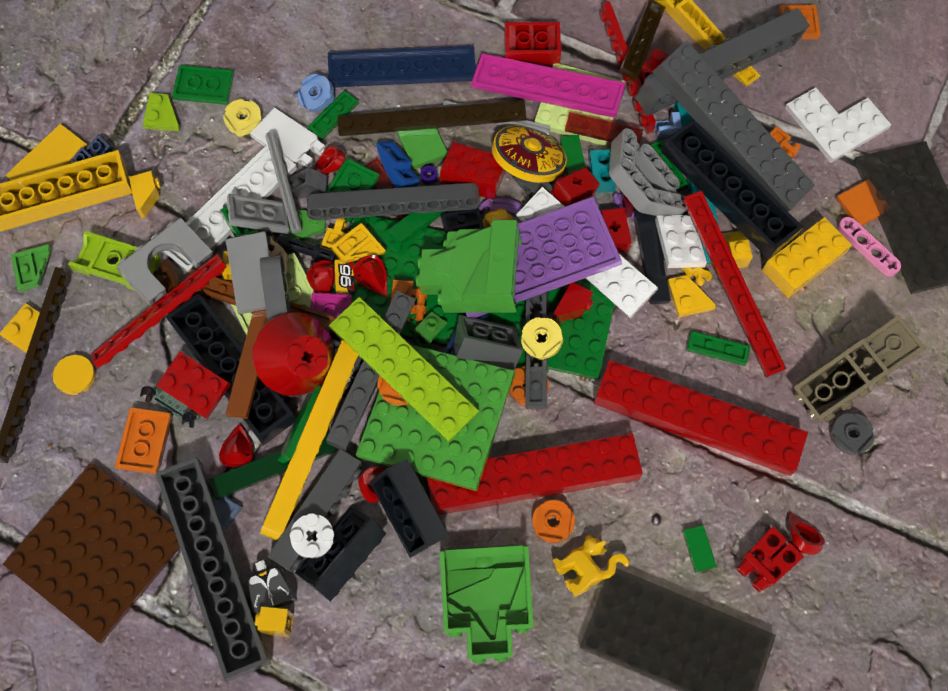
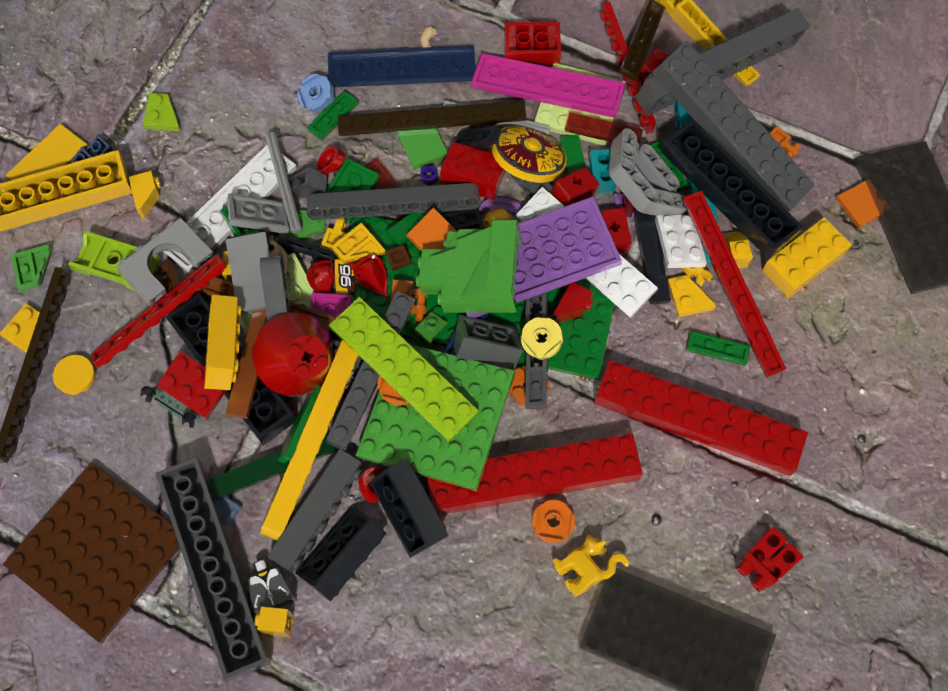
orange plate [115,407,172,475] -> none
green tile [172,65,235,105] -> none
red piece [219,424,254,468] -> none
light yellow plate [223,99,262,137] -> none
white tile [250,108,325,168] -> none
white plate [290,513,334,558] -> none
blue slope [376,141,420,188] -> none
bright green panel [440,544,534,663] -> none
light blue panel [655,112,682,139] -> none
green tile [682,525,717,573] -> none
orange plate [779,5,821,39] -> none
white plate [785,88,891,163] -> none
red piece [788,513,825,555] -> none
dark tan wedge [794,315,926,423] -> none
dark grey plate [830,413,874,456] -> none
bright pink beam [837,217,901,277] -> none
none -> yellow brick [204,295,241,390]
none -> reddish brown plate [385,245,411,271]
none -> orange tile [406,208,457,252]
none -> tan arm [420,26,437,48]
none -> black plate [454,125,501,148]

